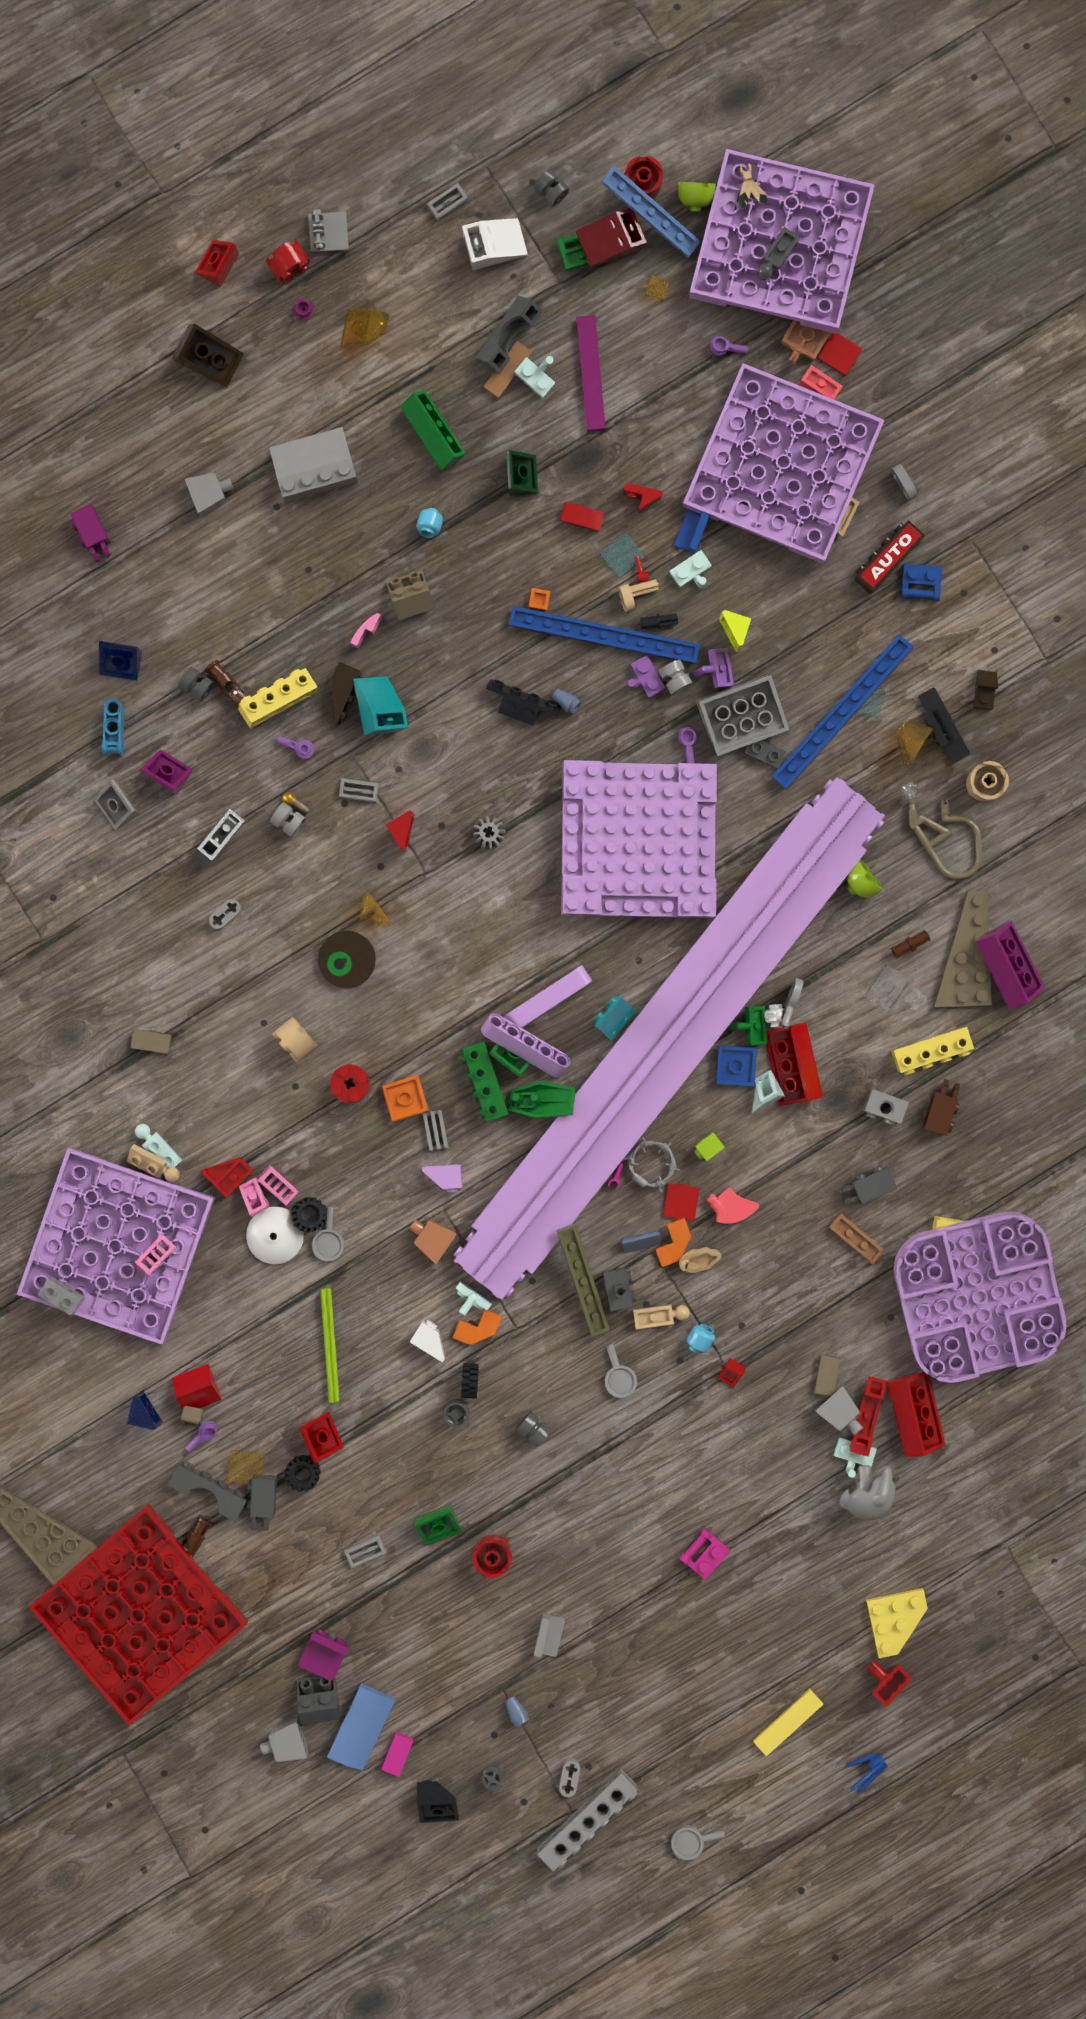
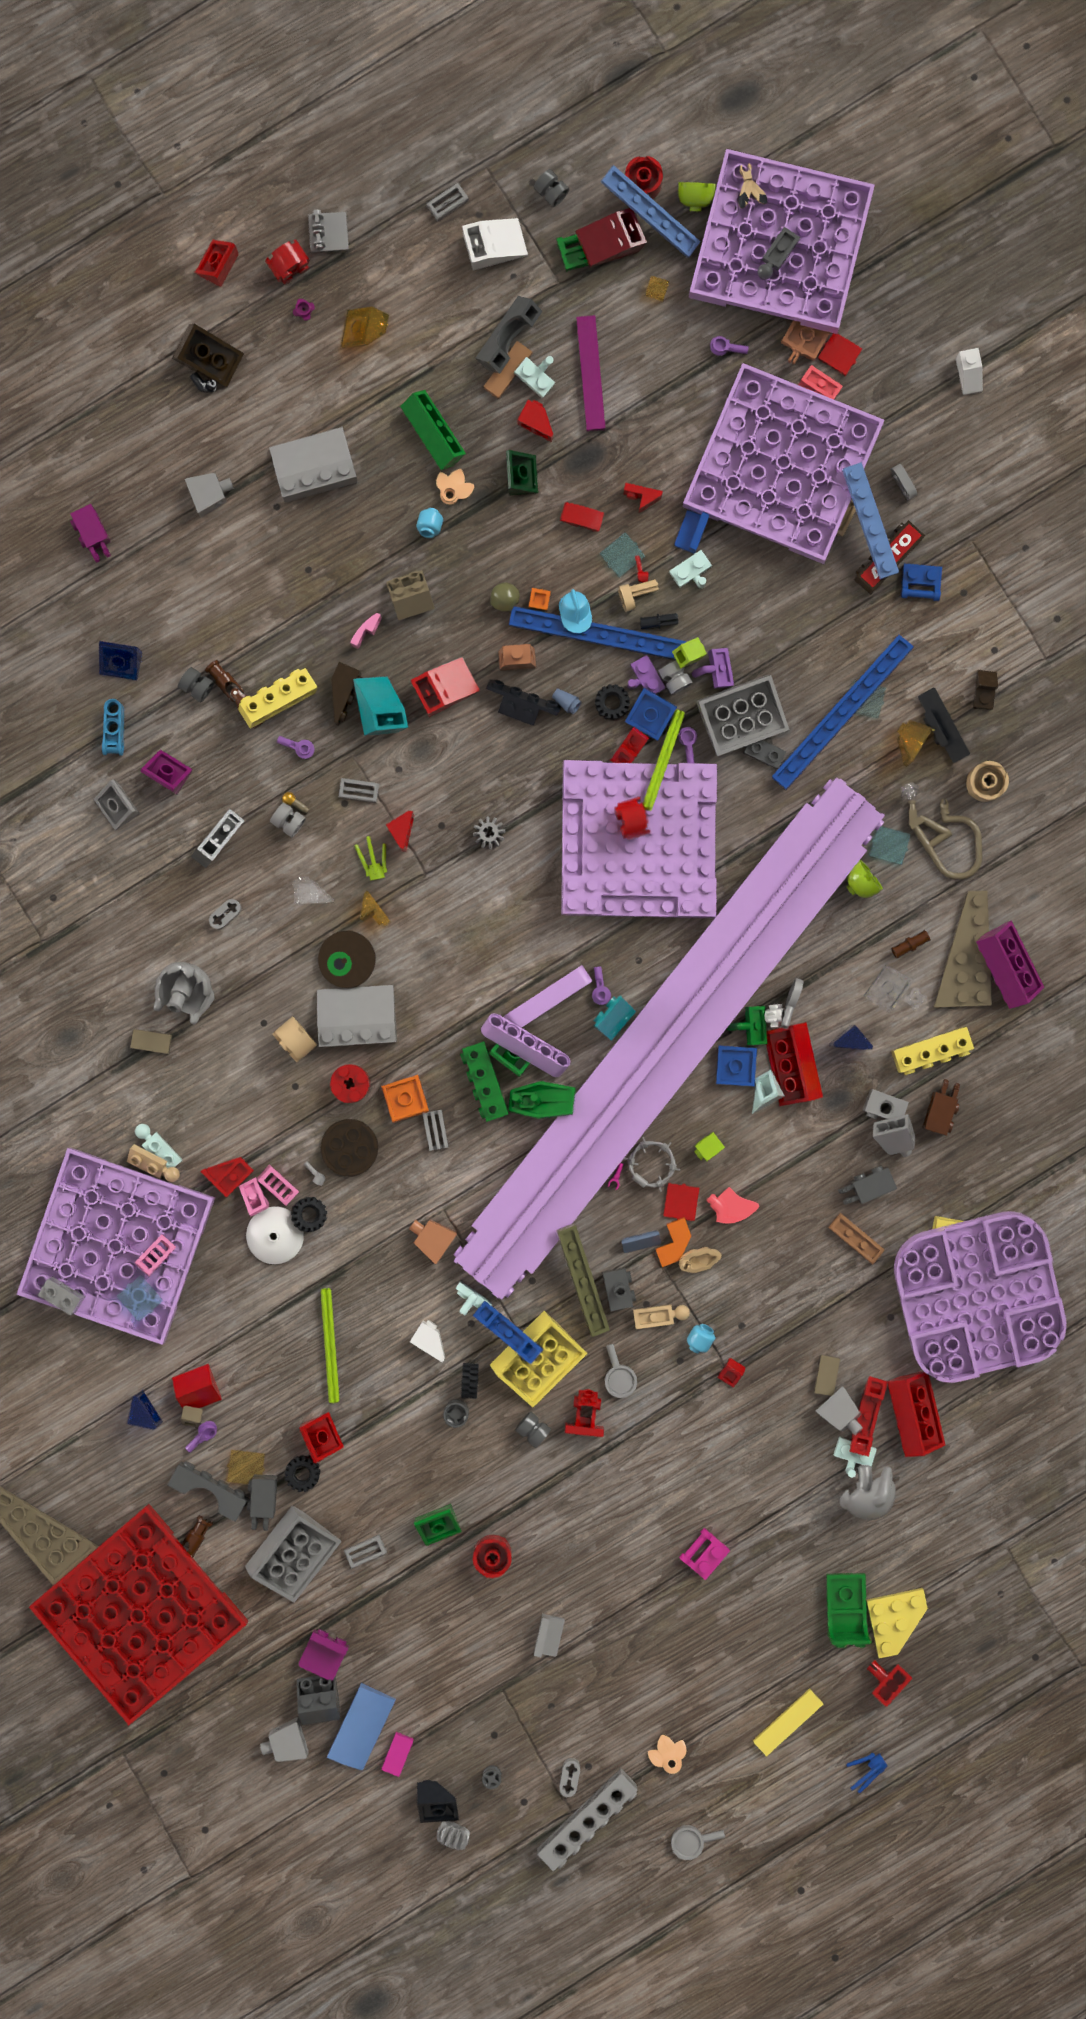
light grey piece [312,1207,345,1262] -> none
lavender slope [422,1164,463,1192] -> none
orange tile [452,1309,502,1345] -> none
sand blue cone [504,1696,529,1727] -> none
neon yellow slope [719,610,751,653] -> none
none -> clear light blue piece [117,1275,163,1322]
none -> light grey piece [153,962,215,1025]
none -> black arm [190,372,217,393]
none -> light grey slope [245,1505,341,1603]
none -> clear slope [293,877,334,905]
none -> light grey hand [304,1161,326,1186]
none -> light grey slope [317,985,397,1047]
none -> dark brown tile [320,1119,378,1177]
none -> lime plant [355,836,387,881]
none -> slope [410,657,480,718]
none -> light nougat plate [436,469,474,505]
none -> light grey gear [437,1821,470,1850]
none -> blue slope [473,1301,543,1365]
none -> olive hair [490,582,520,611]
none -> light yellow slope [490,1311,588,1407]
none -> nougat torso [498,644,536,671]
none -> red slope [517,400,553,442]
none -> medium azure piece [559,589,592,633]
none -> red tile [565,1389,604,1437]
none -> medium lavender plate [592,967,611,1005]
none -> black tyre [595,684,630,721]
none -> red slope [610,727,649,763]
none -> red brick [614,797,651,841]
none -> blue plate [625,688,677,741]
none -> lime axle [643,710,685,811]
none -> light nougat plate [648,1735,686,1774]
none -> lime brick [672,637,707,668]
none -> green bracket [826,1573,871,1648]
none -> clear blue slope [829,1025,873,1050]
none -> medium blue plate [842,462,899,579]
none -> clear light blue piece [869,826,911,865]
none -> light grey torso [873,1114,915,1157]
none -> white slope [956,348,983,395]

